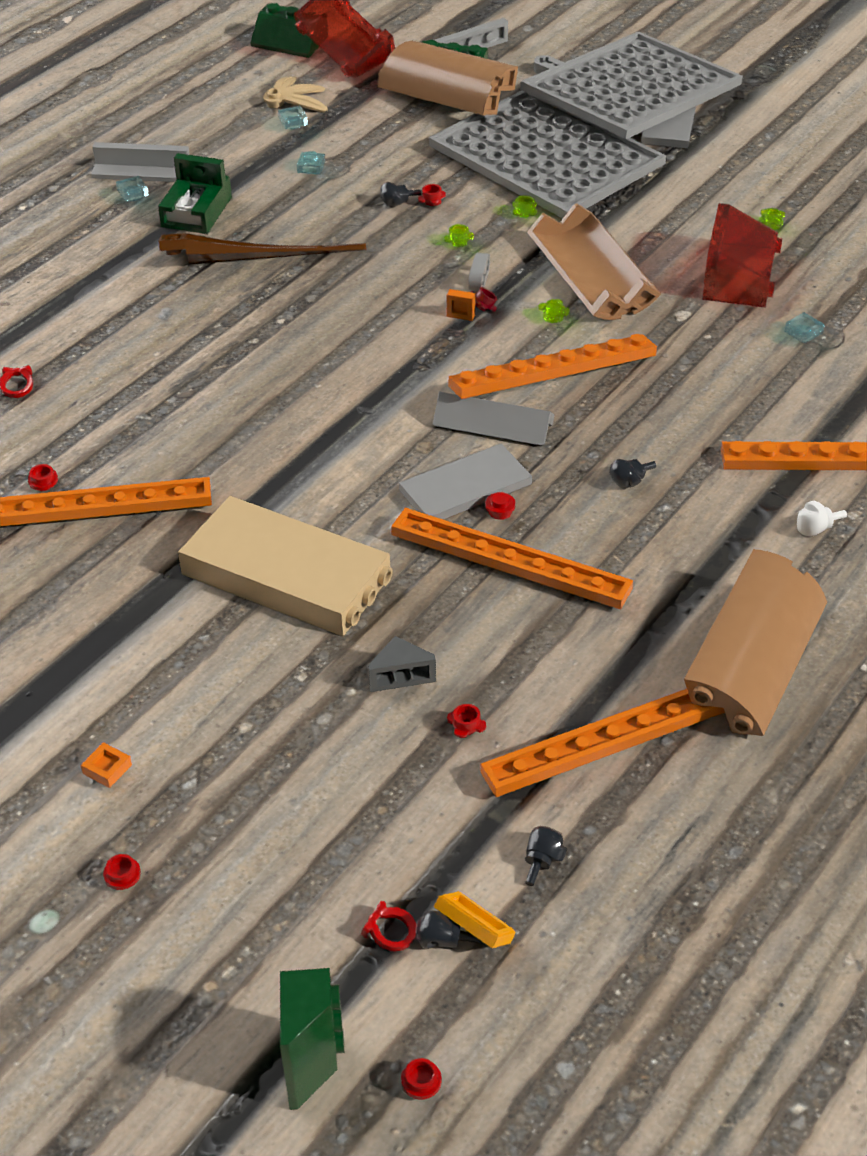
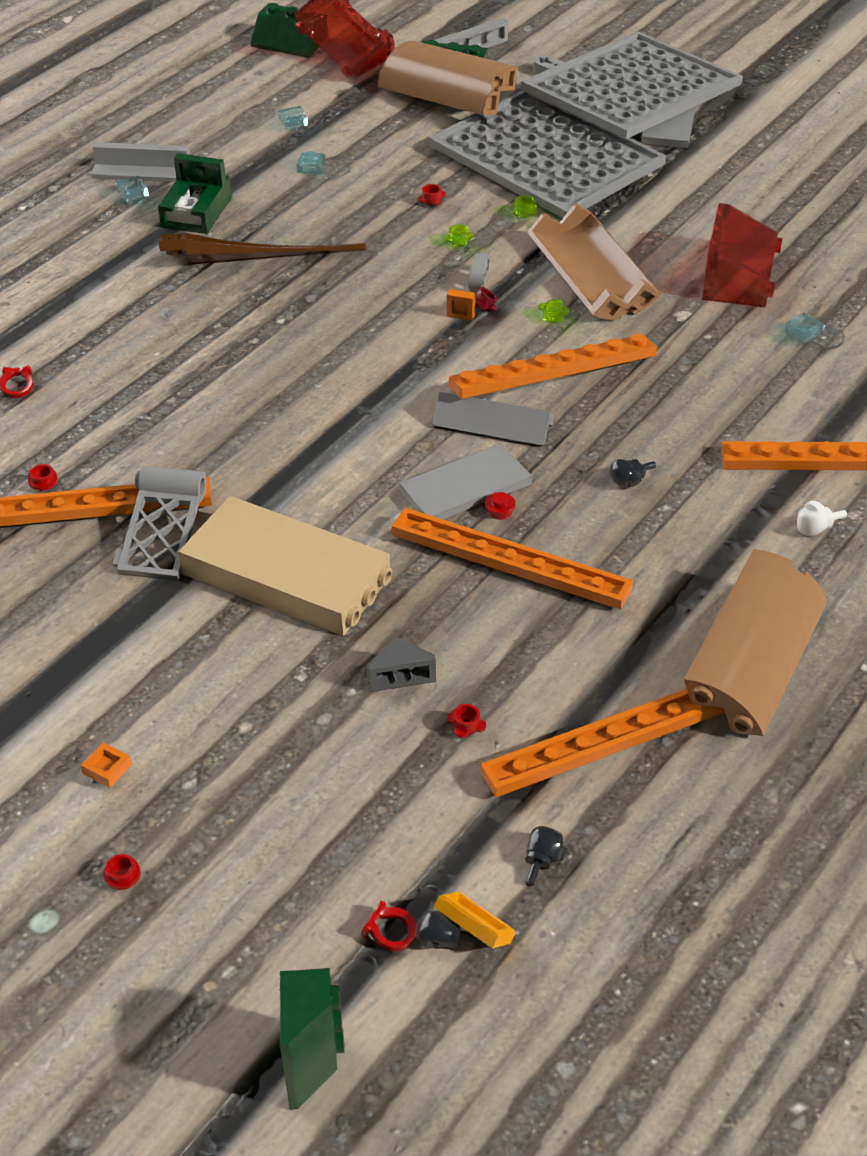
tan plant [263,76,328,112] -> none
black piece [380,182,422,207] -> none
red plate [401,1058,442,1100] -> none
clear neon green plate [758,208,785,231] -> none
none -> light grey piece [113,466,206,580]

